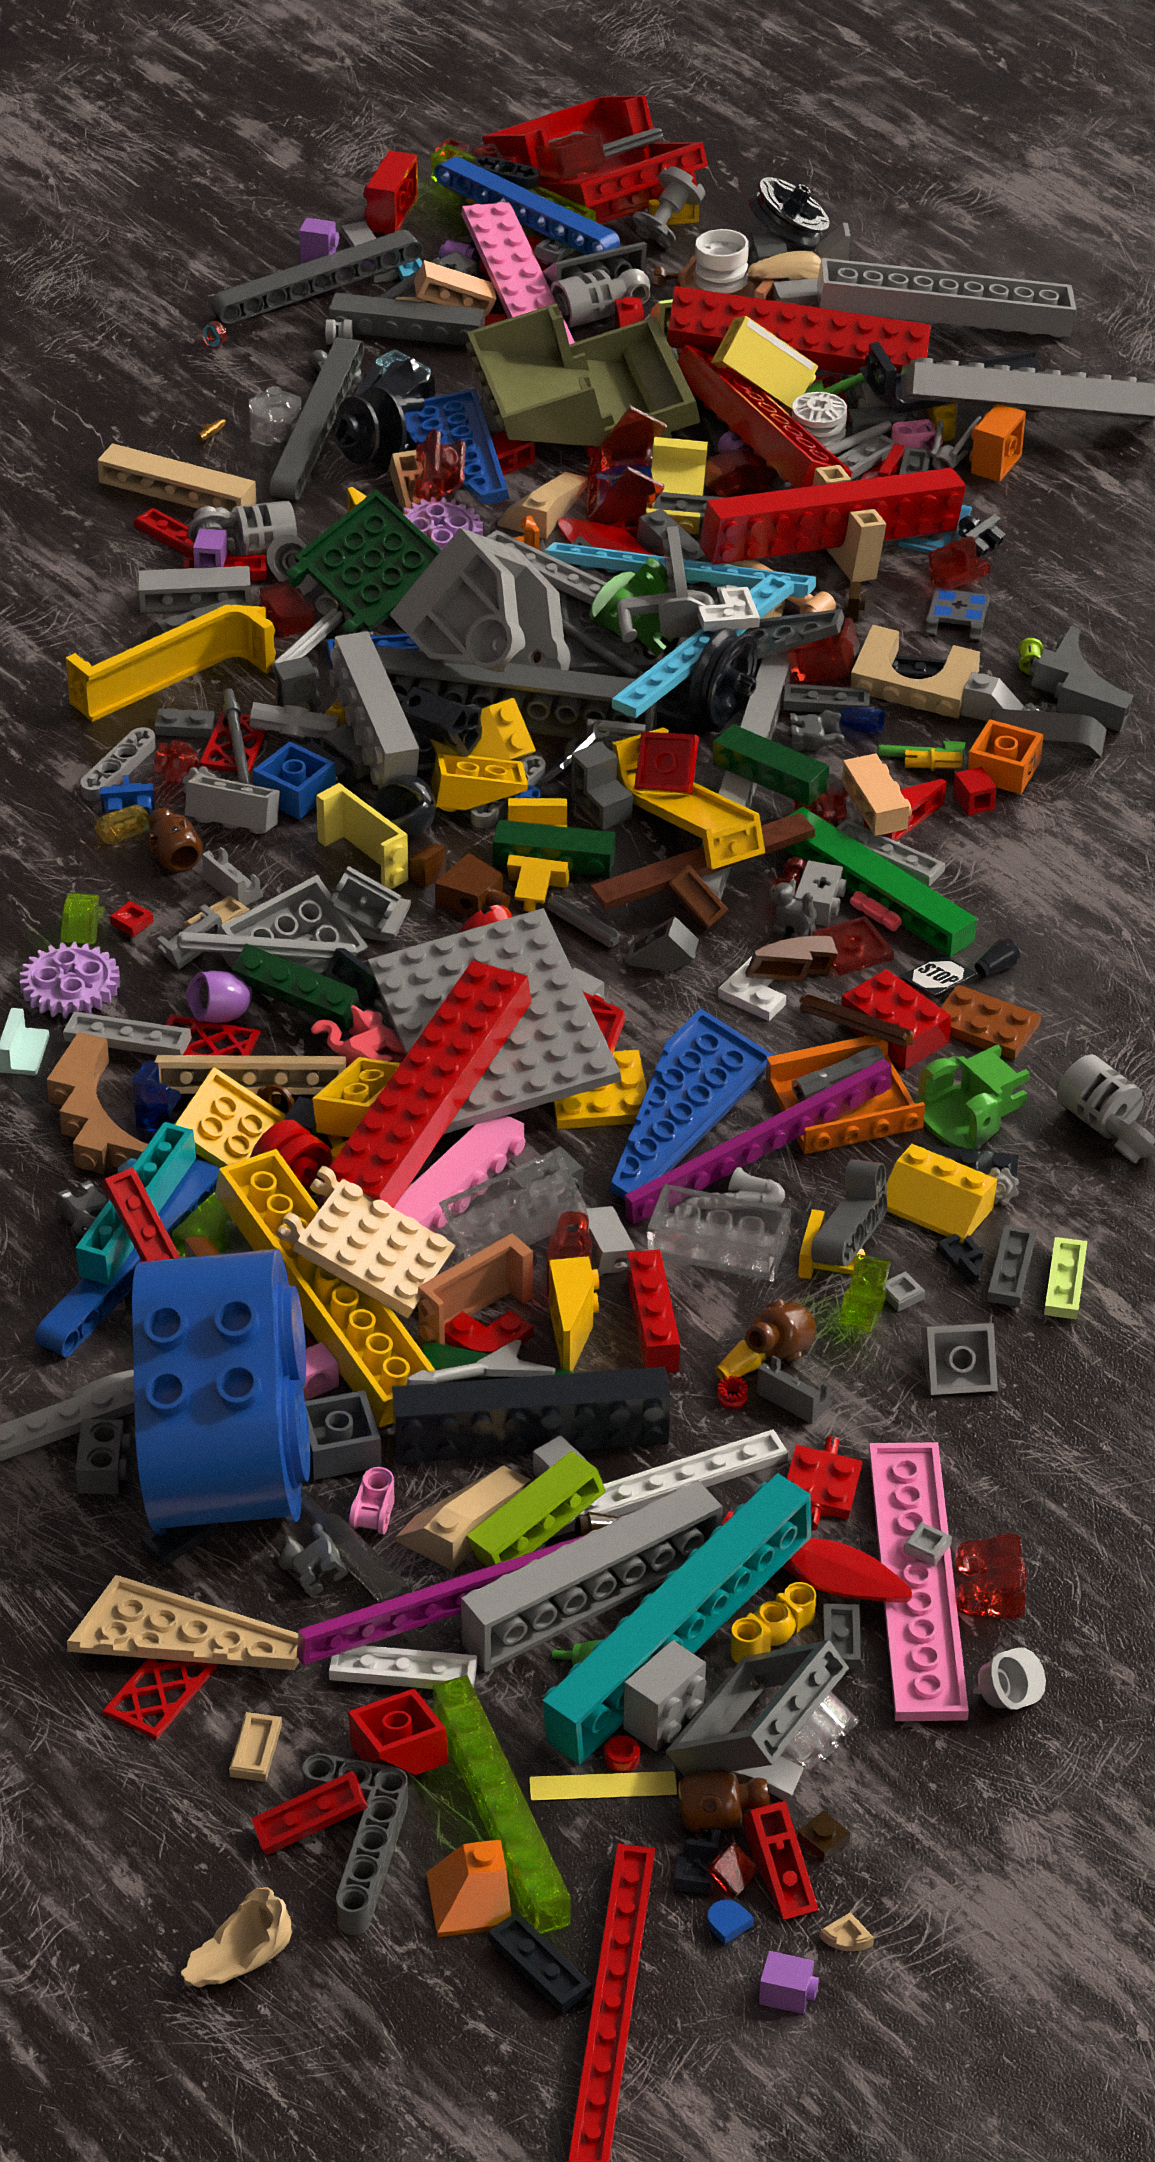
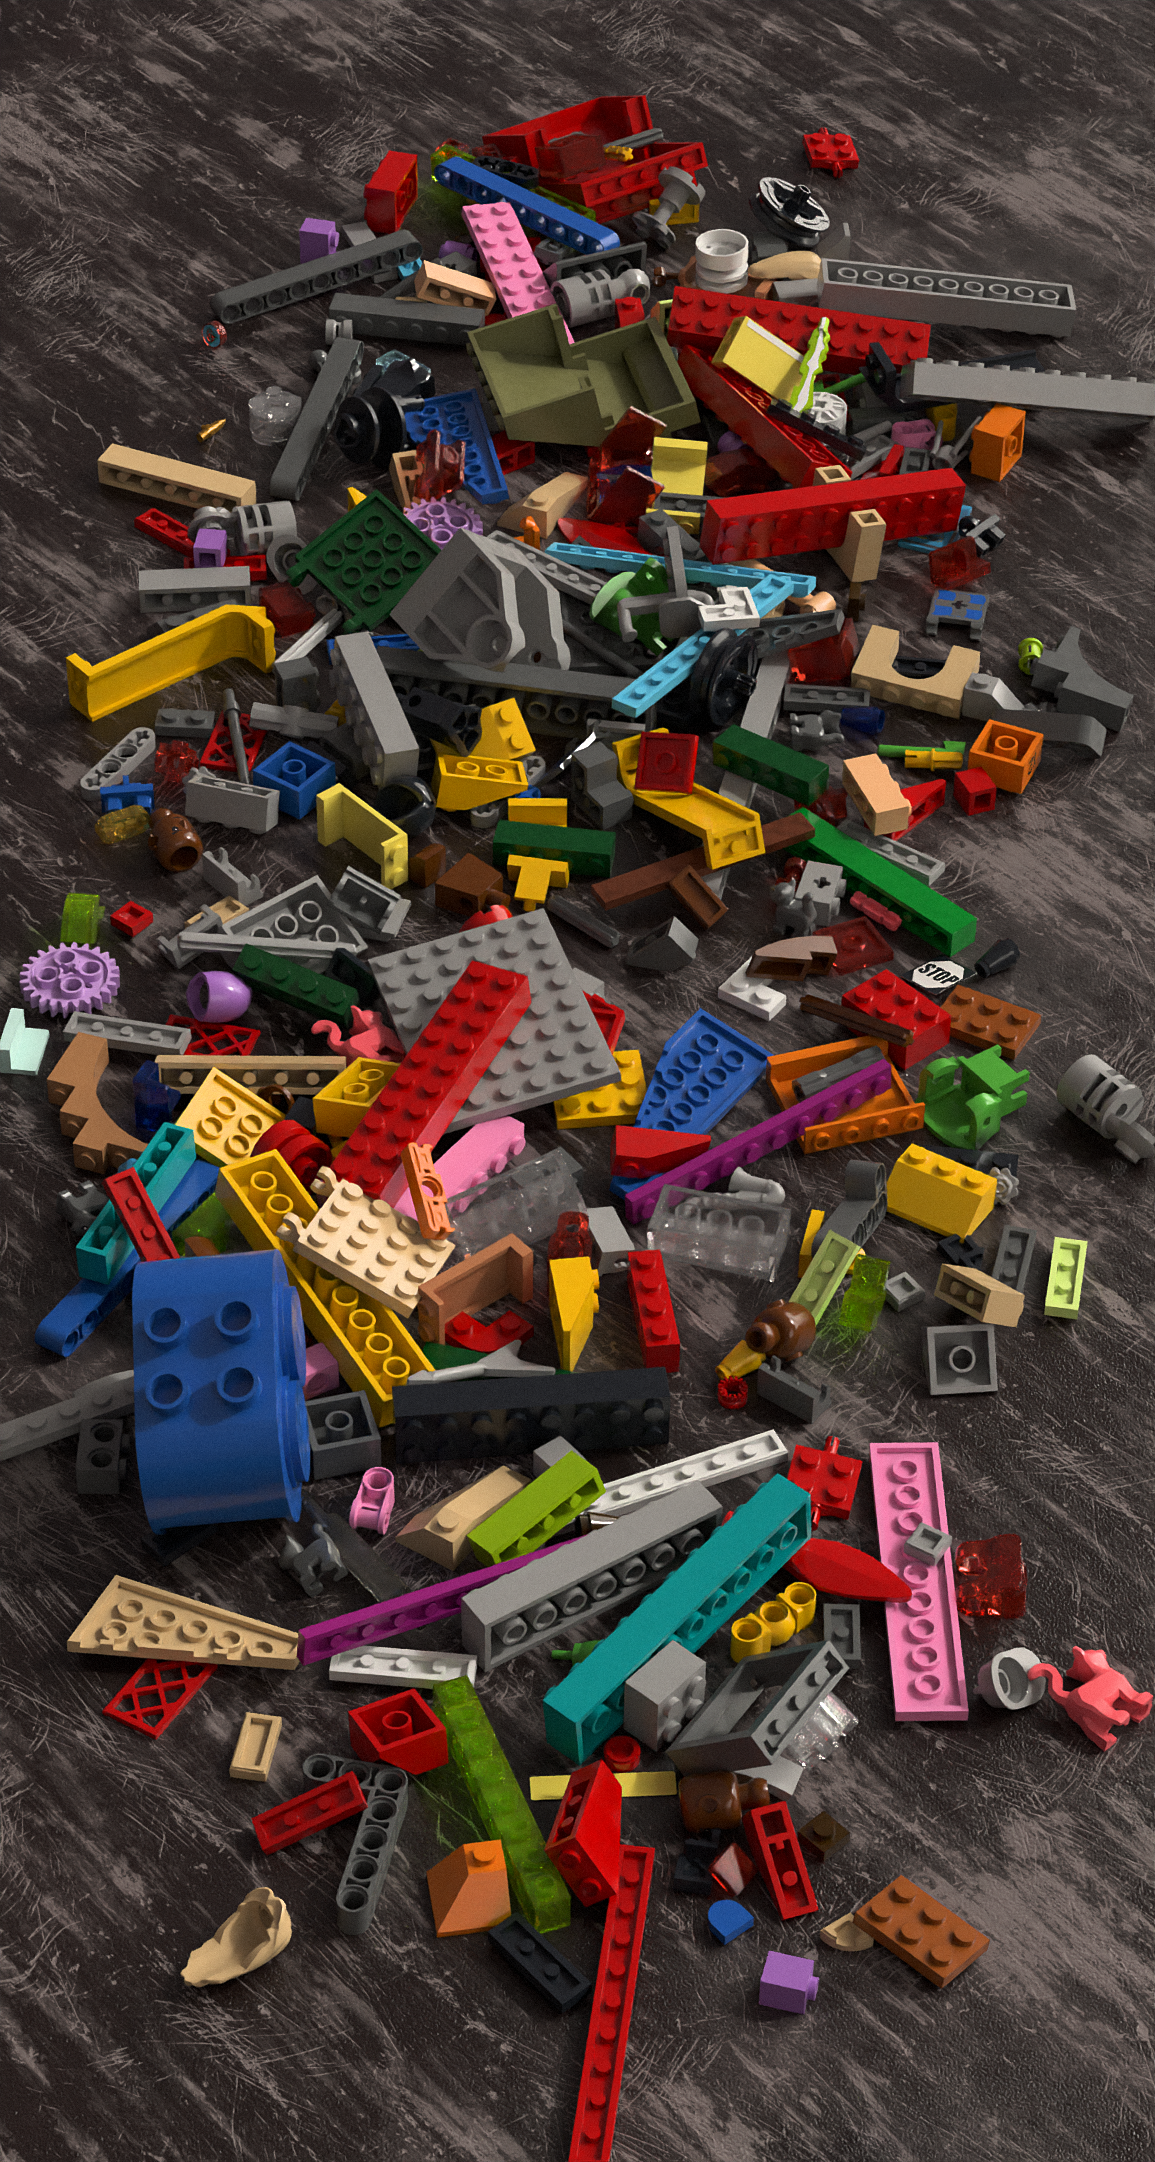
none -> orange piece [400,1143,455,1240]
none -> red slope [544,1759,622,1907]
none -> yellow axle [602,145,633,162]
none -> red slope [610,1125,711,1179]
none -> black plate [766,398,867,462]
none -> lime sword [789,317,830,413]
none -> yellowish green plate [789,1230,861,1325]
none -> red plate [802,127,859,178]
none -> dark orange plate [852,1875,990,1989]
none -> tan brick [934,1263,1025,1327]
none -> coral animal [1027,1646,1153,1752]

